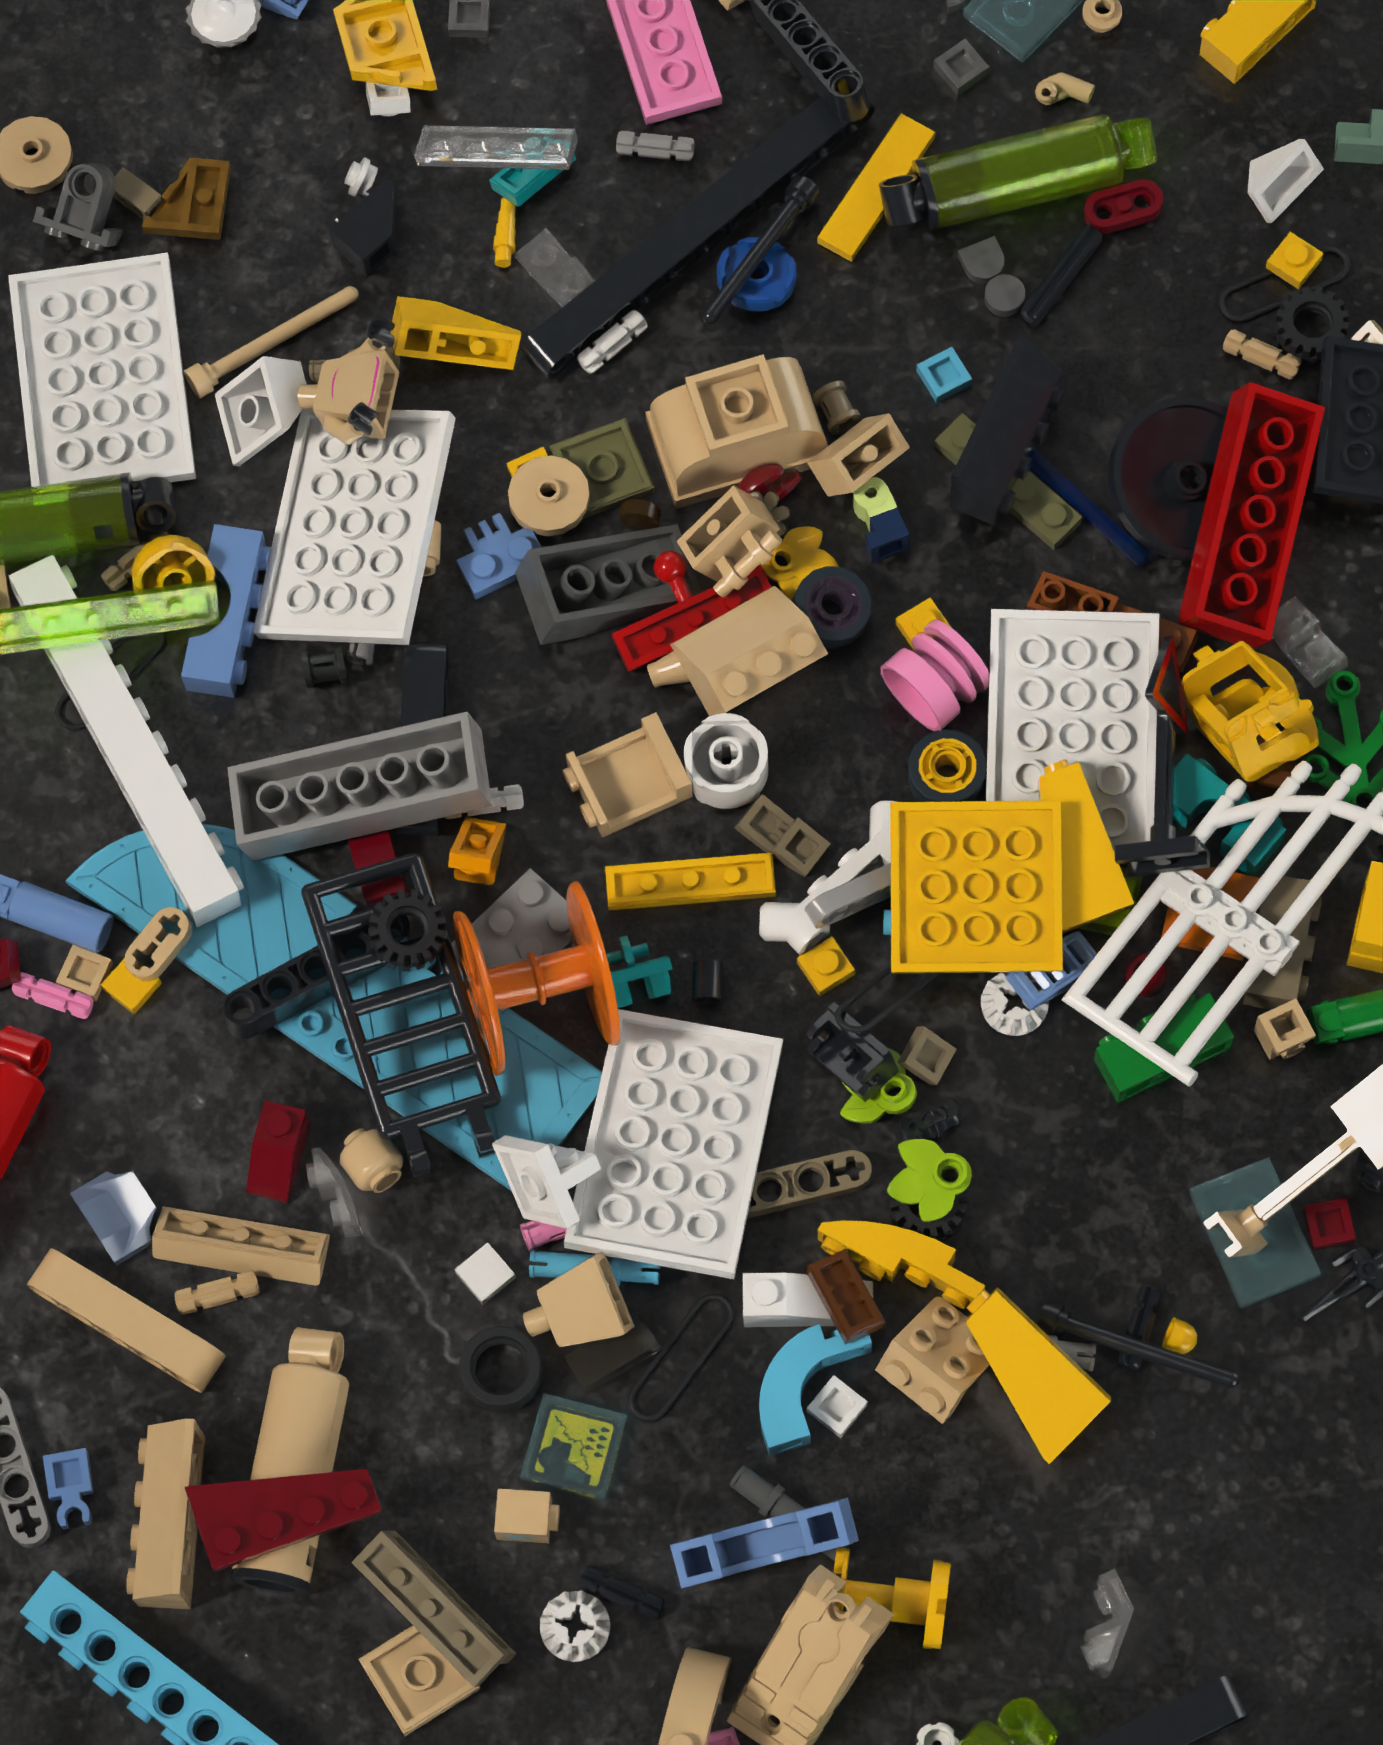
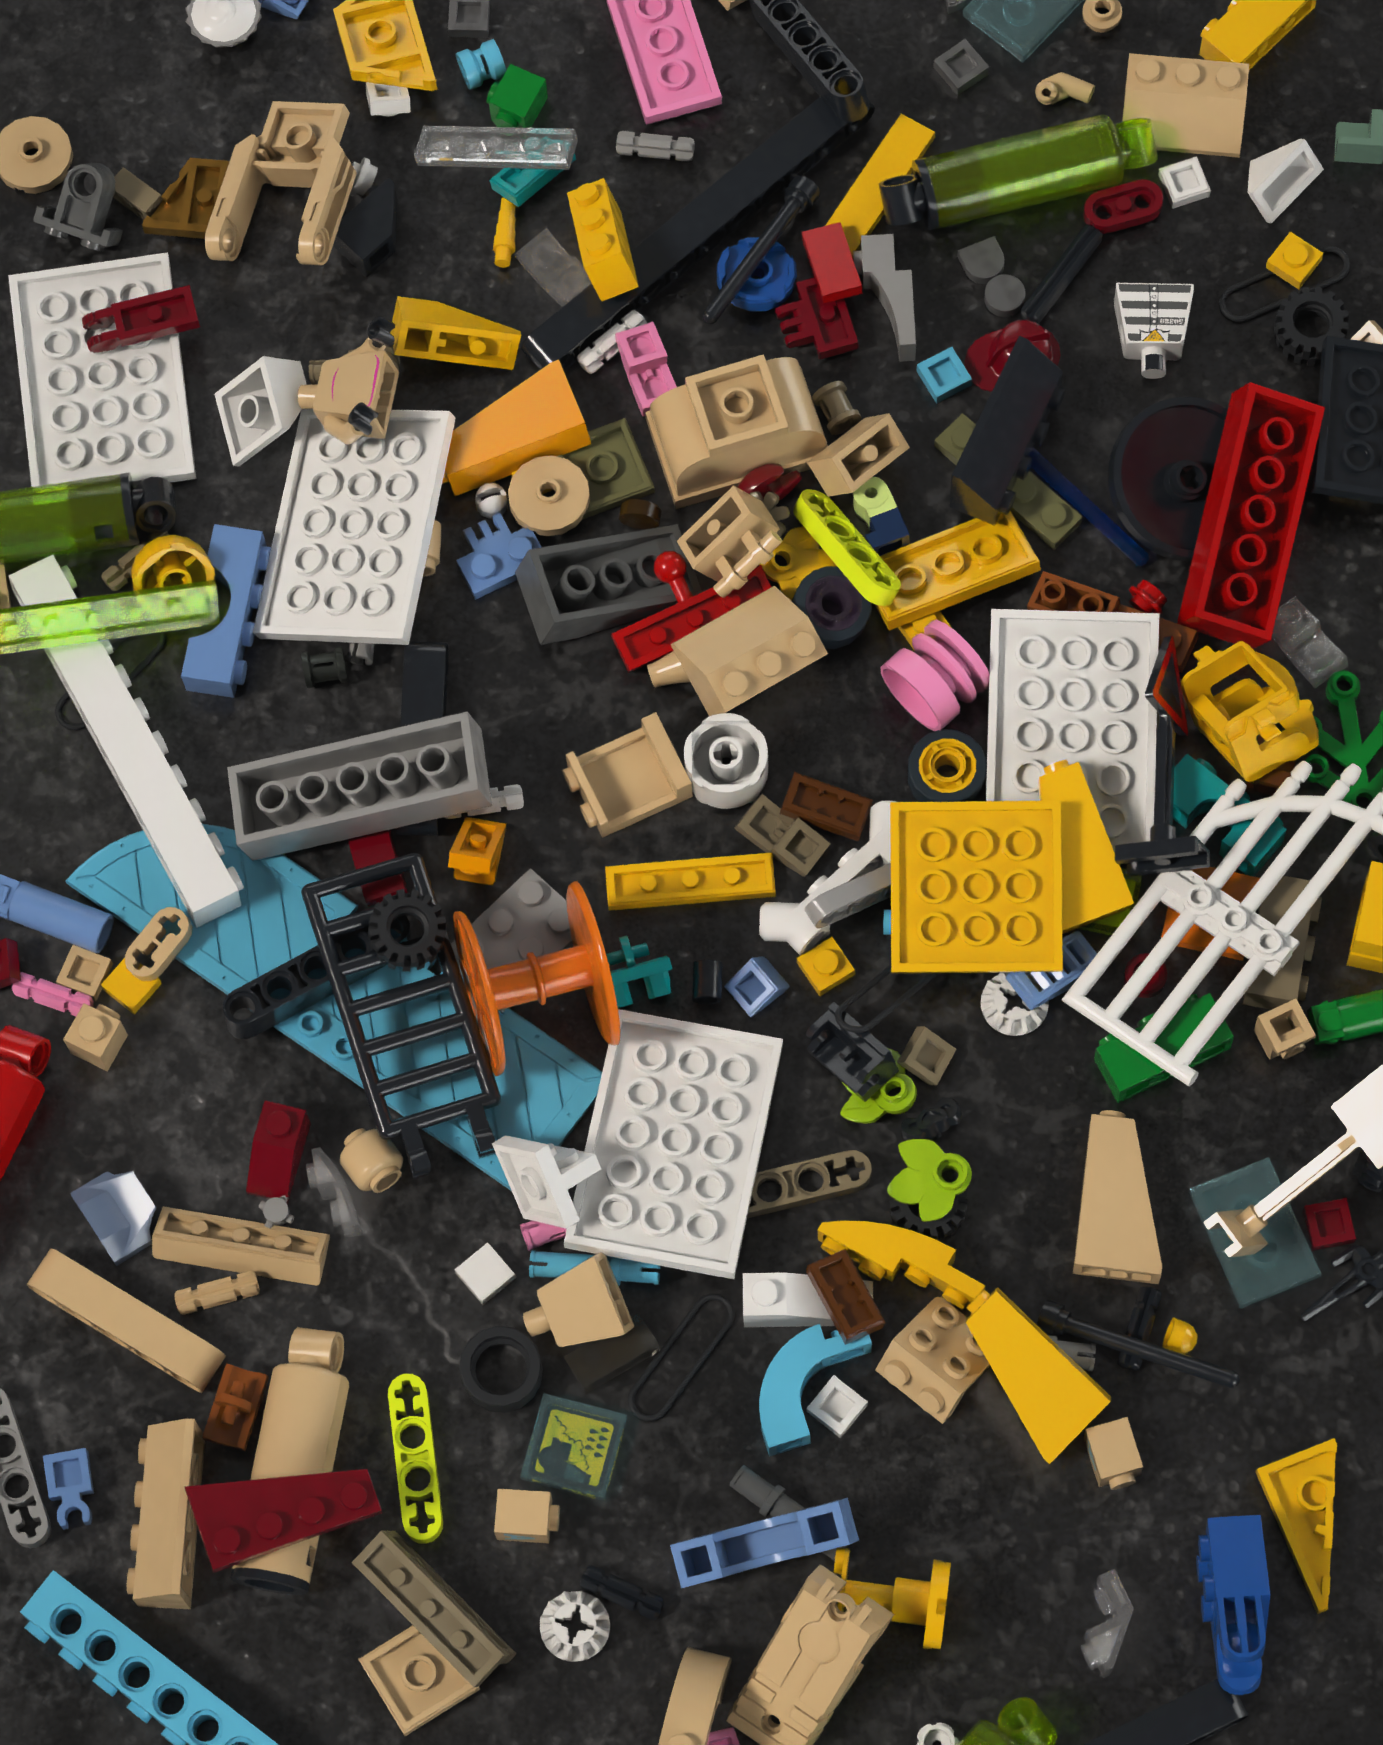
tan piece [183,286,359,399] -> none
tan axle [1223,330,1302,380] -> none
none -> tan brick [63,1003,128,1072]
none -> dark red hinge [82,285,200,353]
none -> dark orange hips [202,1363,269,1452]
none -> tan plate [205,101,357,265]
none -> light grey piece [259,1196,294,1228]
none -> neon yellow beam [388,1374,443,1544]
none -> light orange slope [442,360,591,496]
none -> medium azure wheel [456,39,506,90]
none -> white hinge [475,483,508,518]
none -> green brick [486,64,548,136]
none -> yellow brick [567,178,639,302]
none -> bright pink slope [615,322,677,417]
none -> medium blue slope [724,956,790,1017]
none -> dark red hinge [775,277,858,360]
none -> reddish brown plate [780,772,873,841]
none -> neon yellow beam [793,489,901,606]
none -> red tile [802,222,863,304]
none -> light grey slope [853,234,916,362]
none -> yellow tile [875,511,1041,631]
none -> dark red piece [964,320,1061,392]
none -> tan slope [1073,1110,1162,1285]
none -> tan brick [1083,1417,1143,1490]
none -> white torso [1114,283,1194,379]
none -> tan slope [1120,53,1249,158]
none -> red plate [1129,580,1167,615]
none -> white tile [1158,156,1211,209]
none -> blue brick [1196,1515,1271,1695]
none -> yellow wing [1255,1438,1337,1614]

